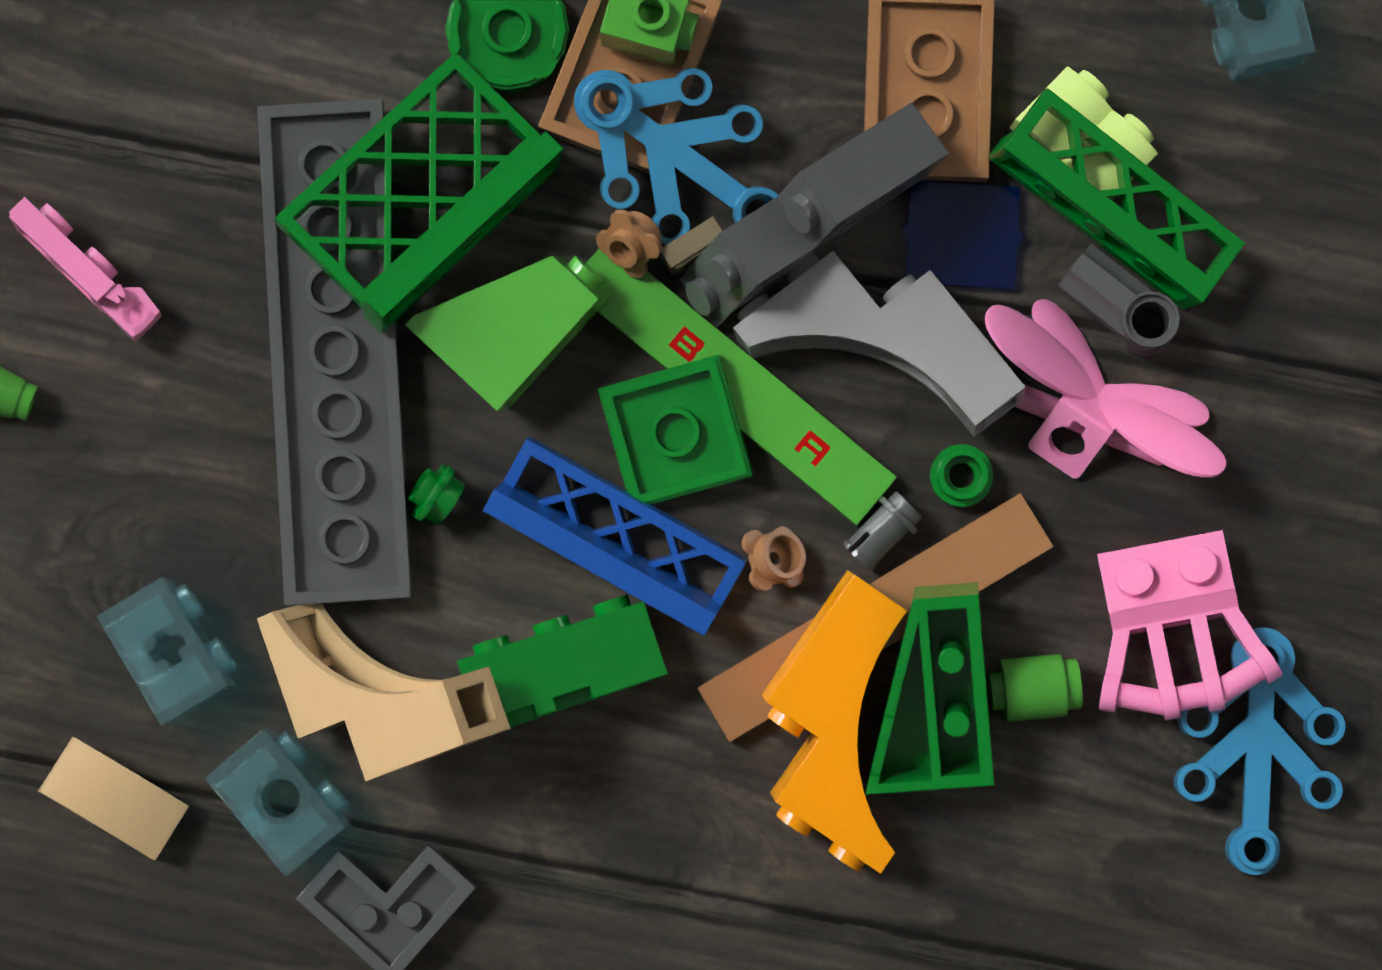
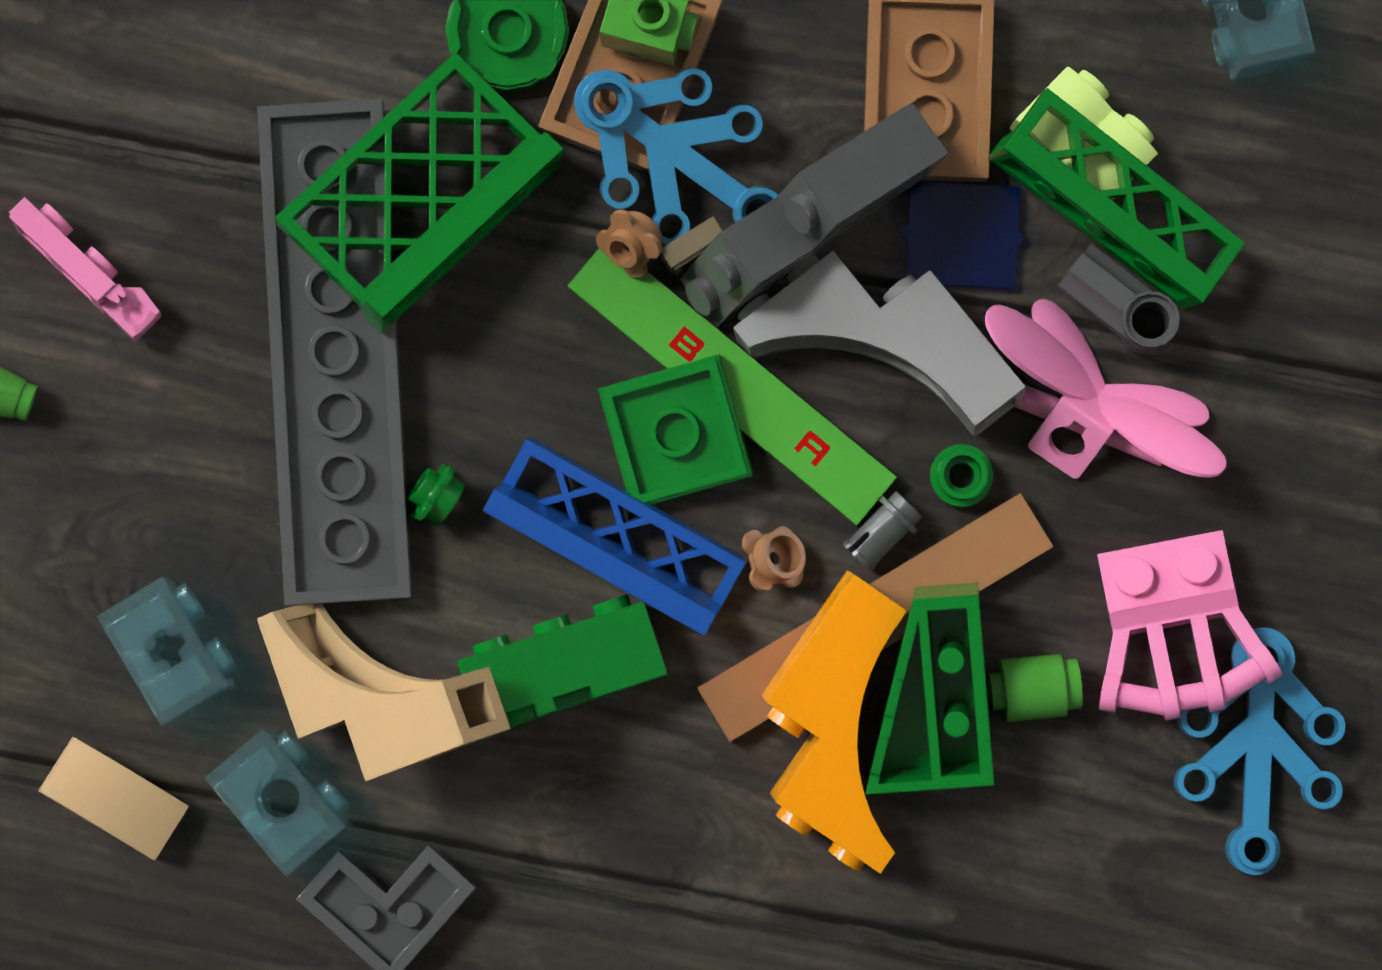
bright green slope [406,255,609,411] -> none

